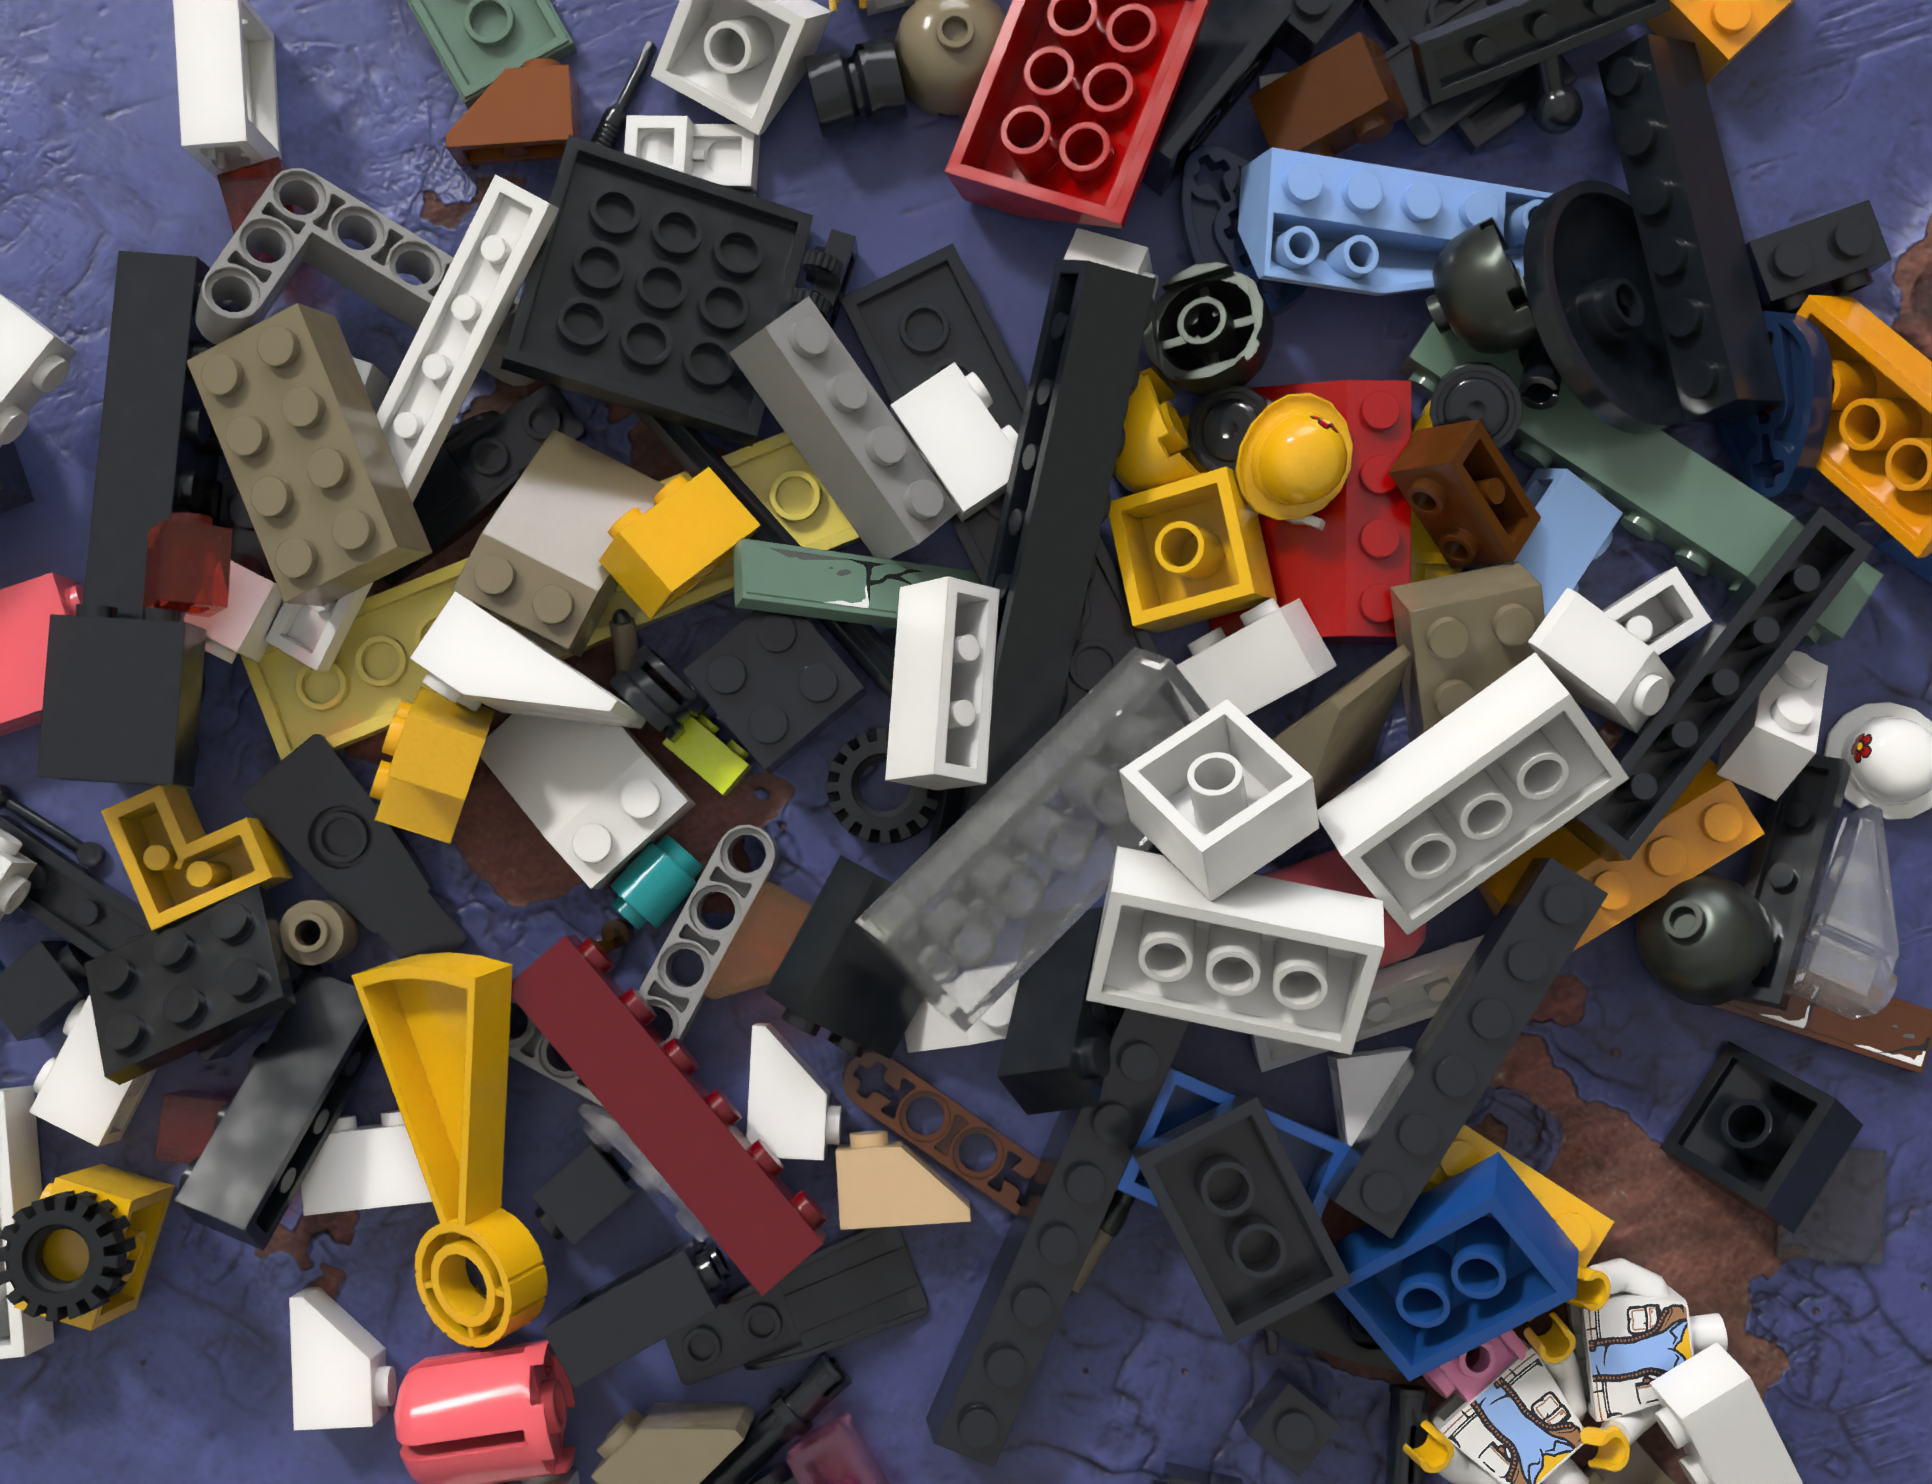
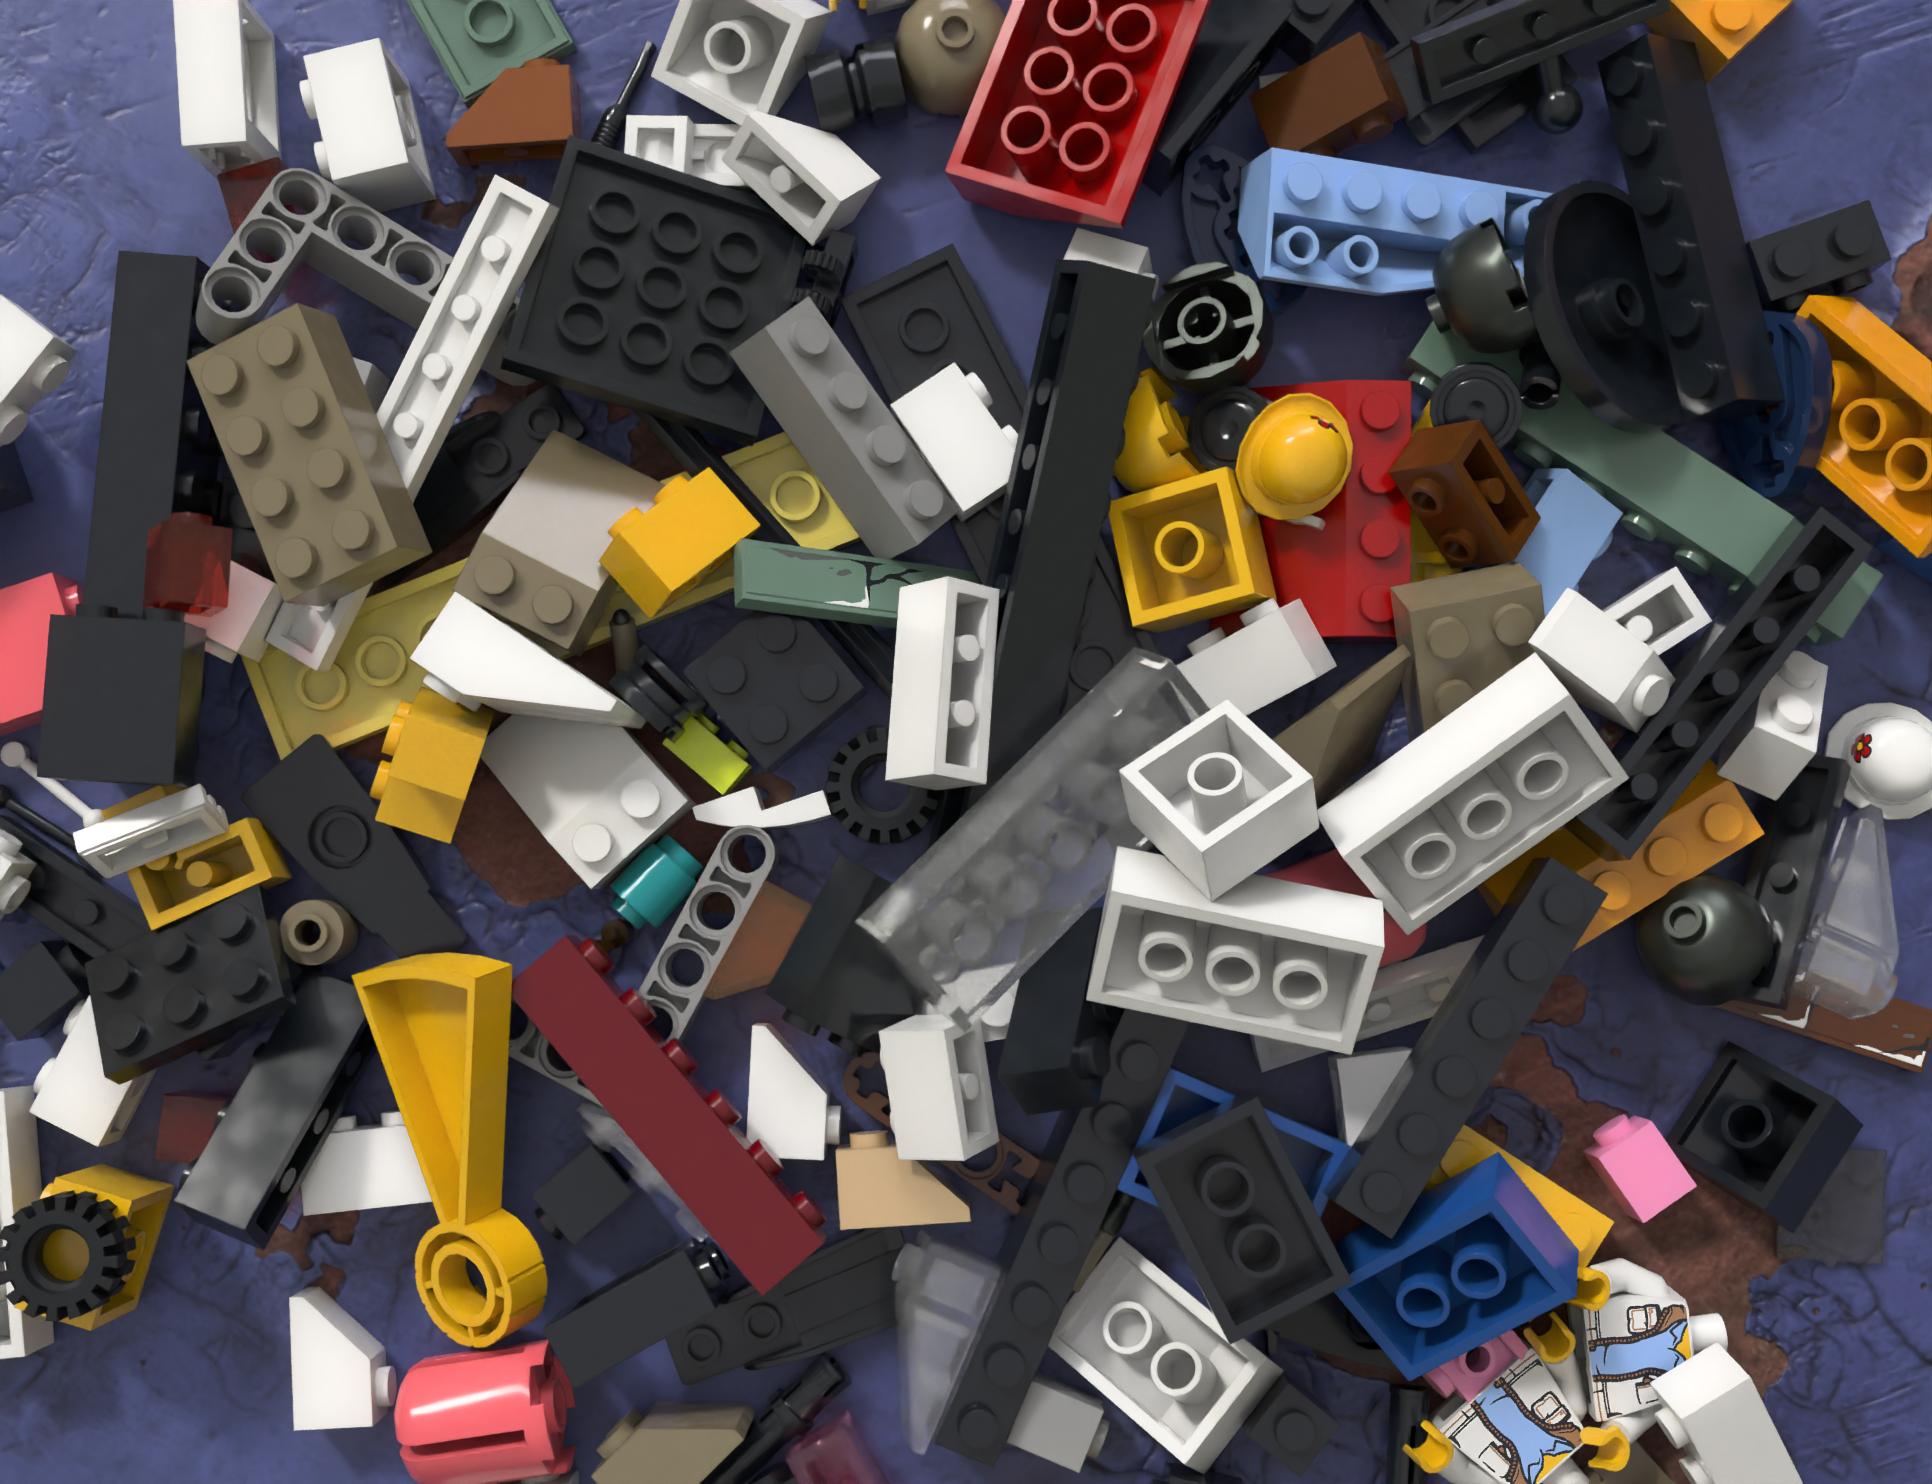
none -> white hinge [0,742,105,828]
none -> white tile [73,784,230,878]
none -> white brick [300,38,436,213]
none -> white slope [692,787,835,829]
none -> white slope [721,110,881,246]
none -> white brick [878,1014,999,1161]
none -> clear slope [892,1230,1002,1455]
none -> light grey brick [1006,1371,1110,1473]
none -> white slope [1048,1237,1284,1474]
none -> bright pink brick [1582,1114,1697,1223]

